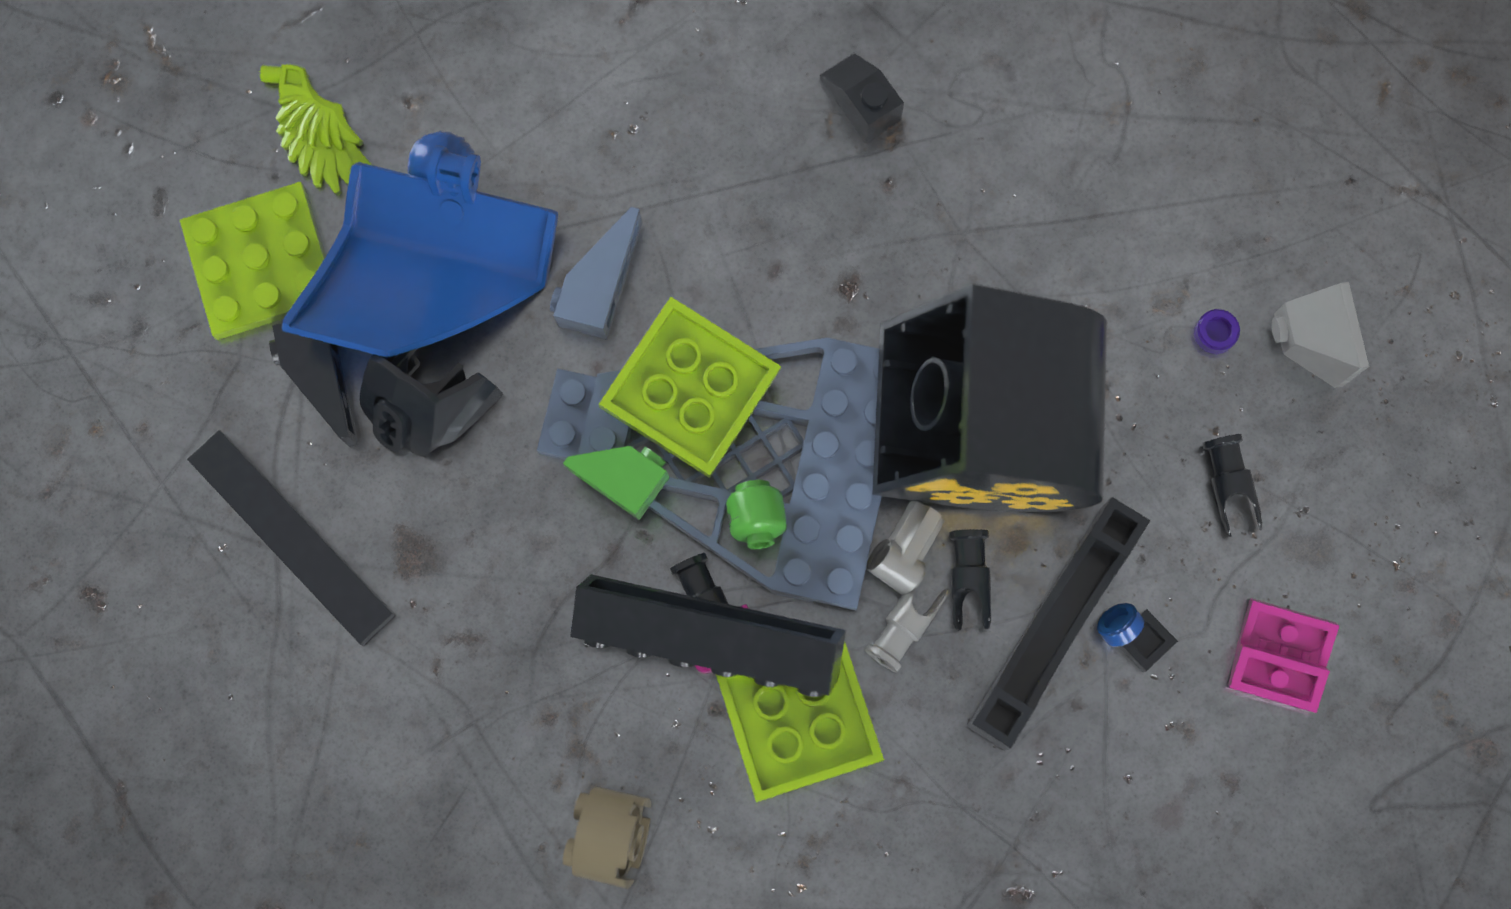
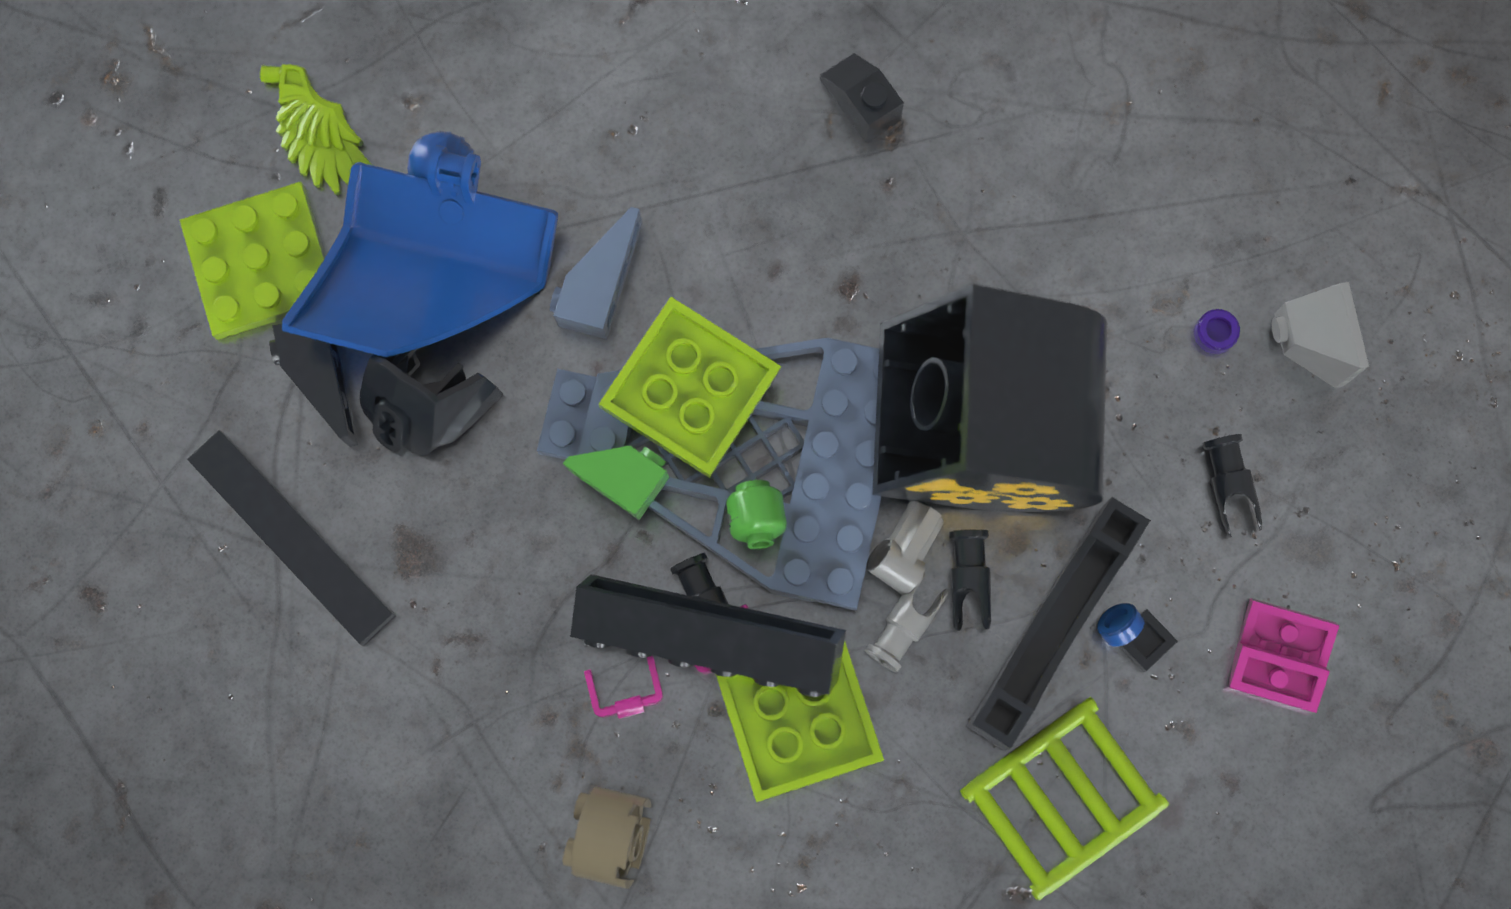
none -> dark pink piece [584,656,663,719]
none -> lime bar [960,697,1169,901]

